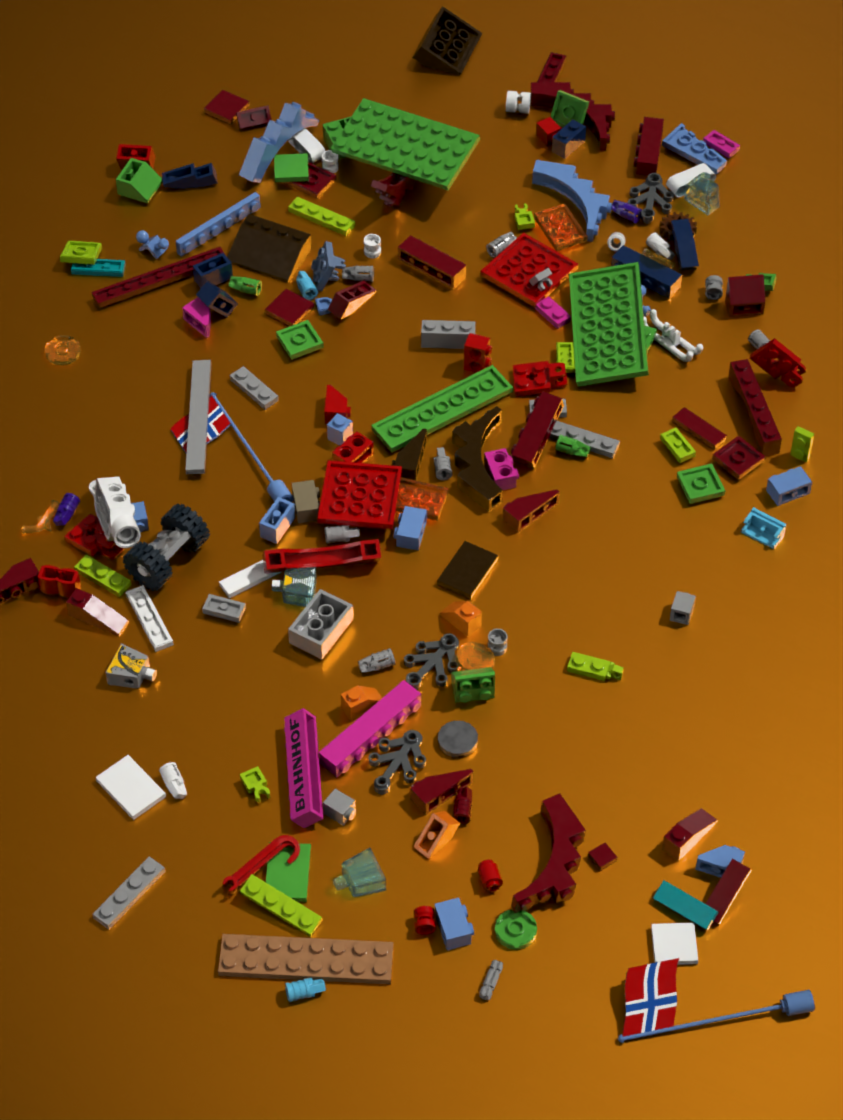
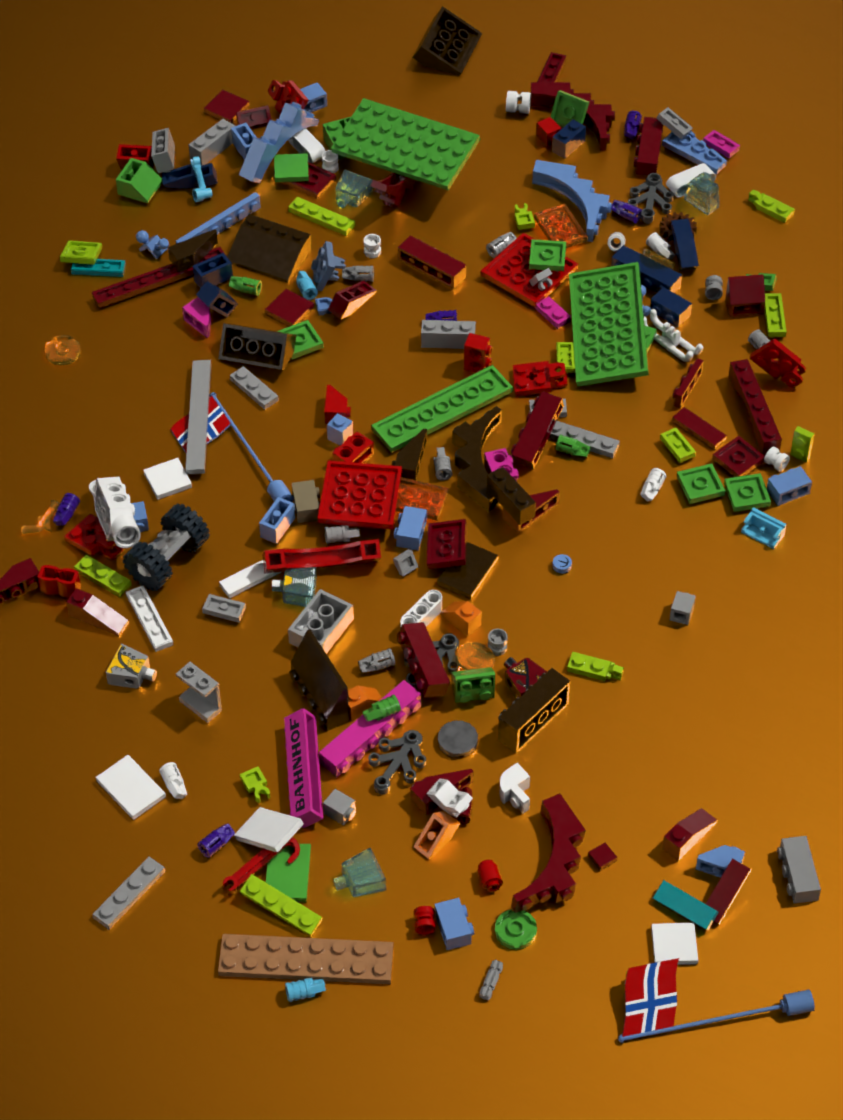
none -> white tile [143,458,192,500]
none -> light grey brick [151,128,175,173]
none -> dark brown slope [168,229,218,272]
none -> light grey panel [176,662,222,723]
none -> light grey brick [189,119,235,166]
none -> medium azure brick [190,156,213,202]
none -> dark purple hinge [197,824,235,858]
none -> dark brown slope [218,323,296,370]
none -> medium blue brick [231,123,257,160]
none -> white tile [234,807,304,853]
none -> red plate [268,80,309,114]
none -> dark brown slope [289,629,349,731]
none -> medium blue brick [300,83,327,113]
none -> clear light blue torso [335,170,373,208]
none -> bright green hinge [363,694,401,721]
none -> light grey tile [393,549,418,576]
none -> dark red brick [397,622,450,698]
none -> white beam [400,590,442,629]
none -> dark purple hinge [425,310,457,321]
none -> white brick [426,778,473,818]
none -> dark red plate [427,519,467,569]
none -> dark brown brick [487,466,536,525]
none -> dark brown brick [498,668,570,753]
none -> white brick [499,763,530,814]
none -> dark red torso [504,657,547,698]
none -> bright green plate [529,239,566,271]
none -> medium blue tile [553,554,572,573]
none -> dark purple hinge [624,111,642,140]
none -> white hinge [640,468,666,502]
none -> dark blue brick [650,287,692,327]
none -> light grey plate [656,107,693,139]
none -> dark red plate [673,358,704,409]
none -> bright green plate [724,473,771,512]
none -> lime hinge [748,190,795,223]
none -> lime plate [764,293,787,337]
none -> white wheel [764,446,790,472]
none -> light grey brick [777,836,821,903]

